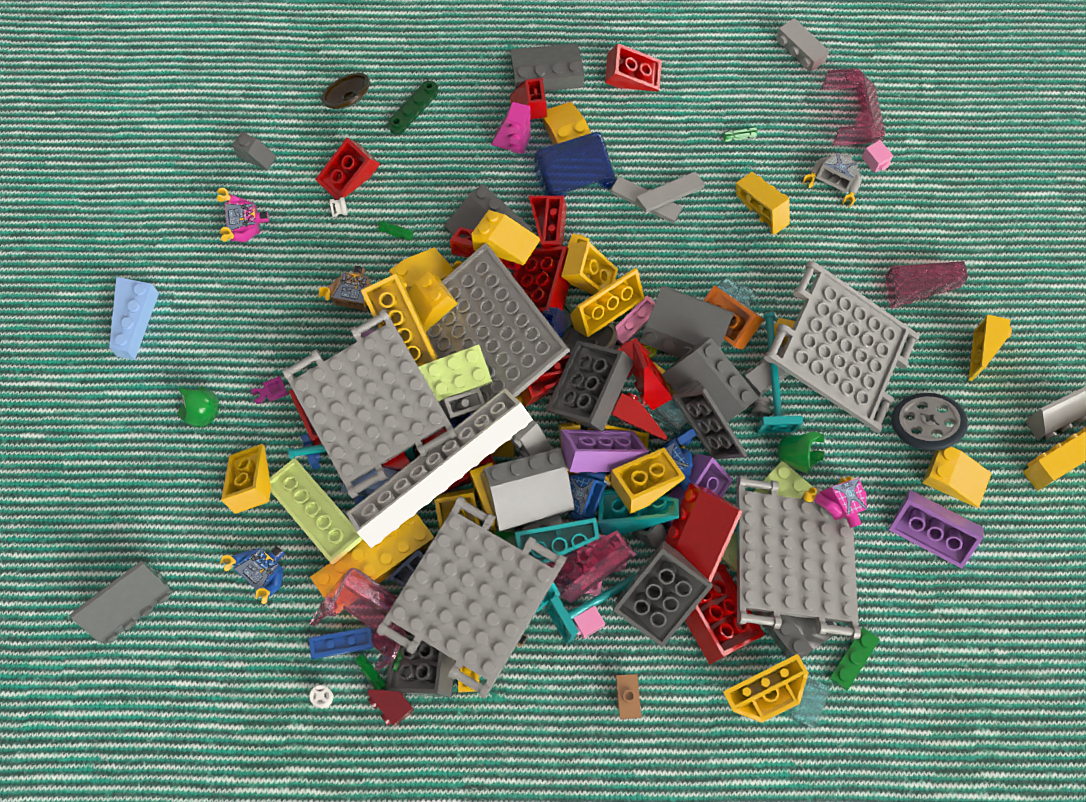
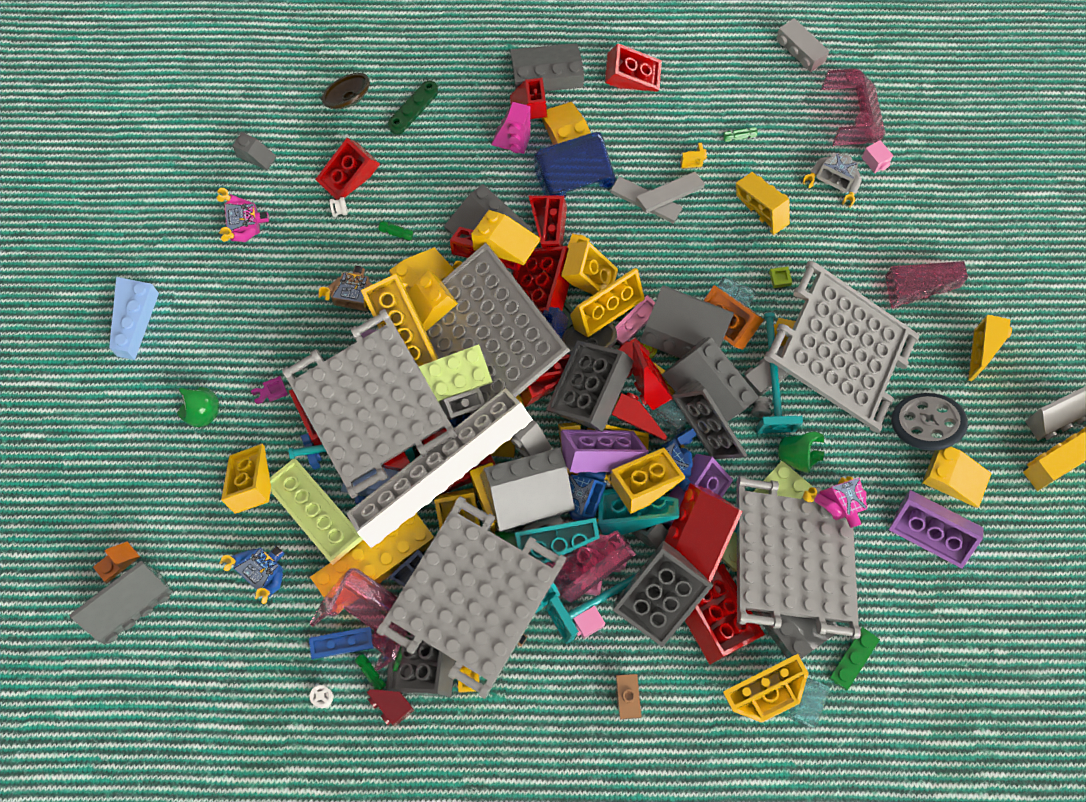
none -> orange slope [93,542,140,583]
none -> yellow bracket [680,143,707,169]
none -> lime tile [769,266,792,288]

